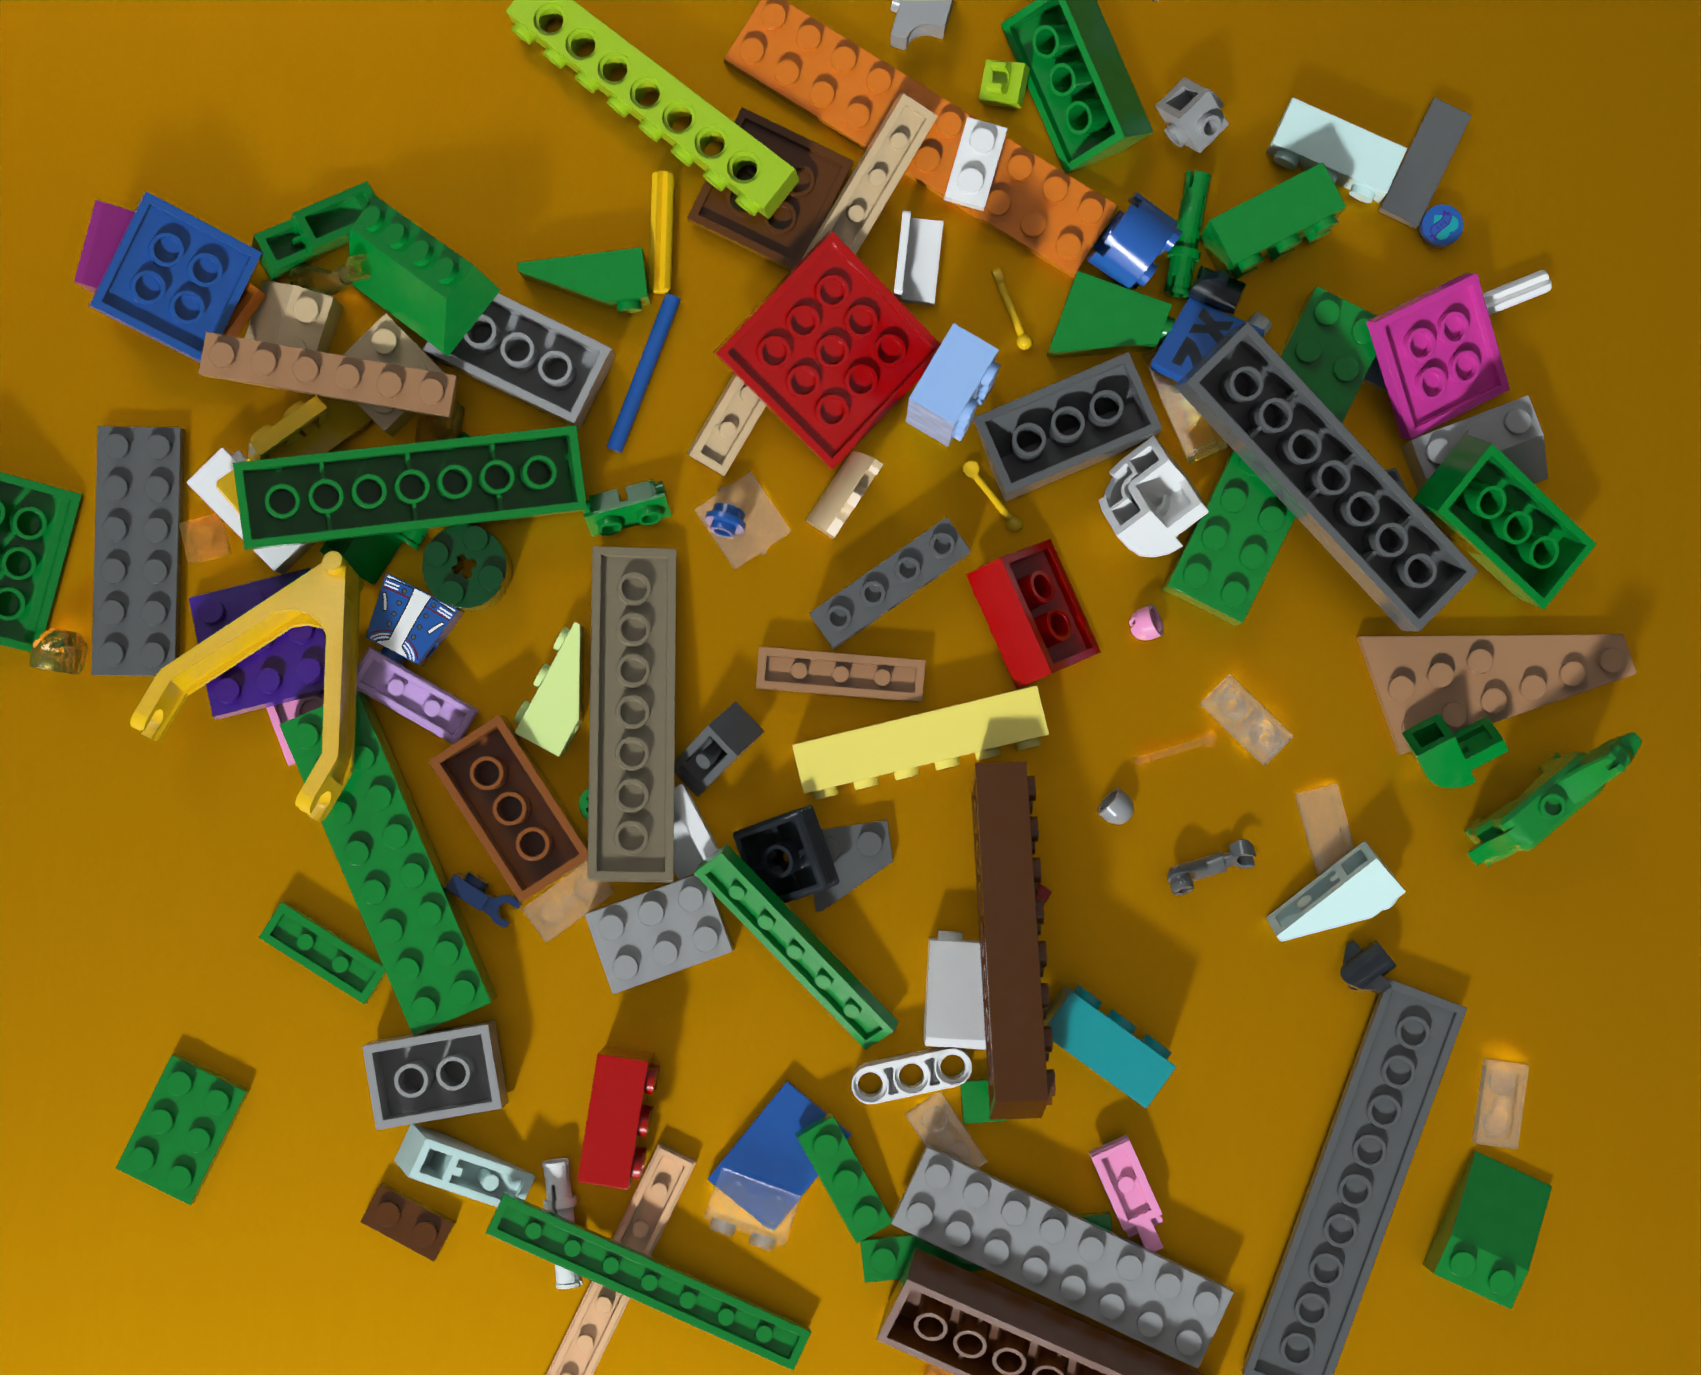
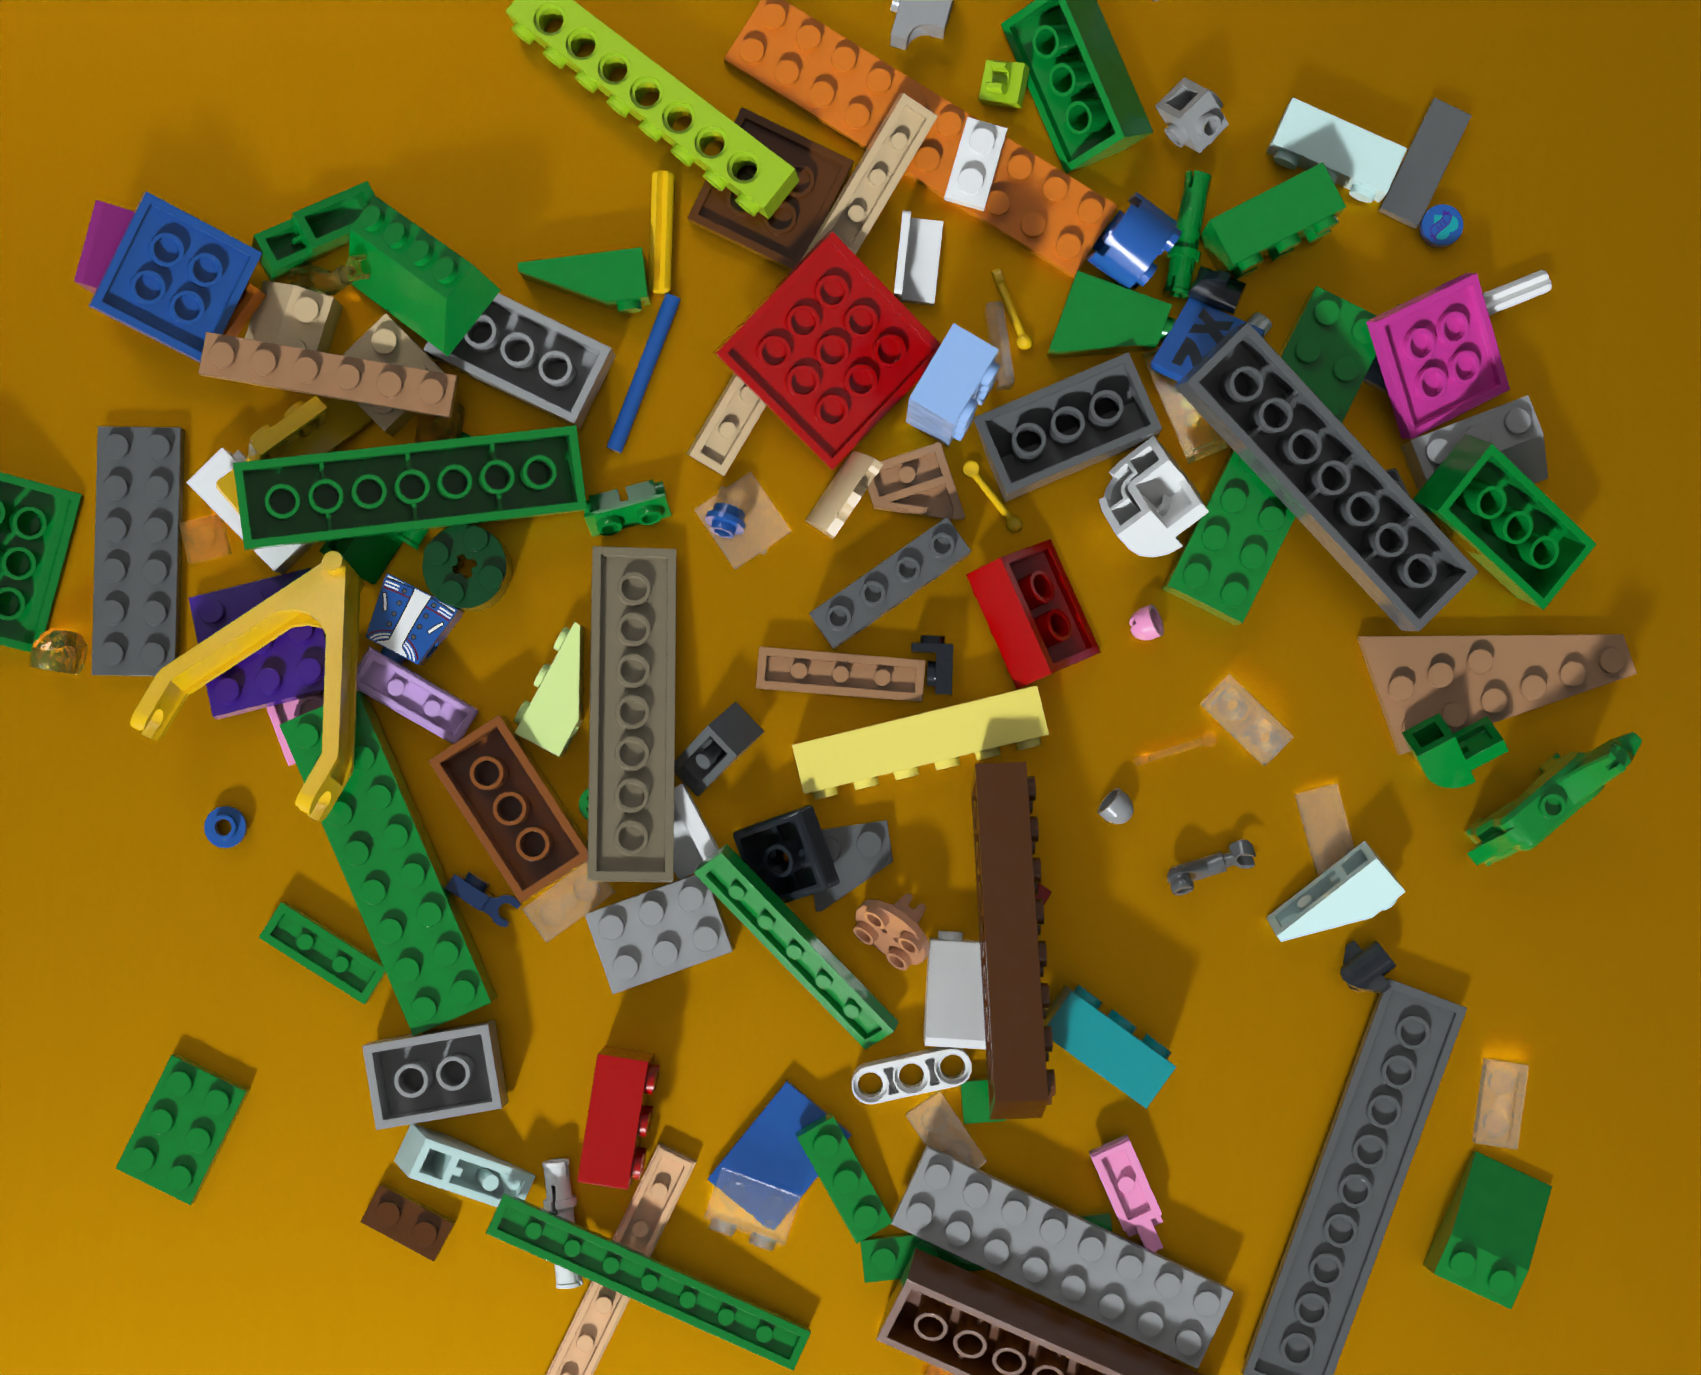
none -> blue plate [204,806,247,848]
none -> nougat plate [853,893,930,970]
none -> medium nougat wing [867,442,966,521]
none -> black bracket [911,635,953,696]
none -> clear tile [984,301,1015,391]

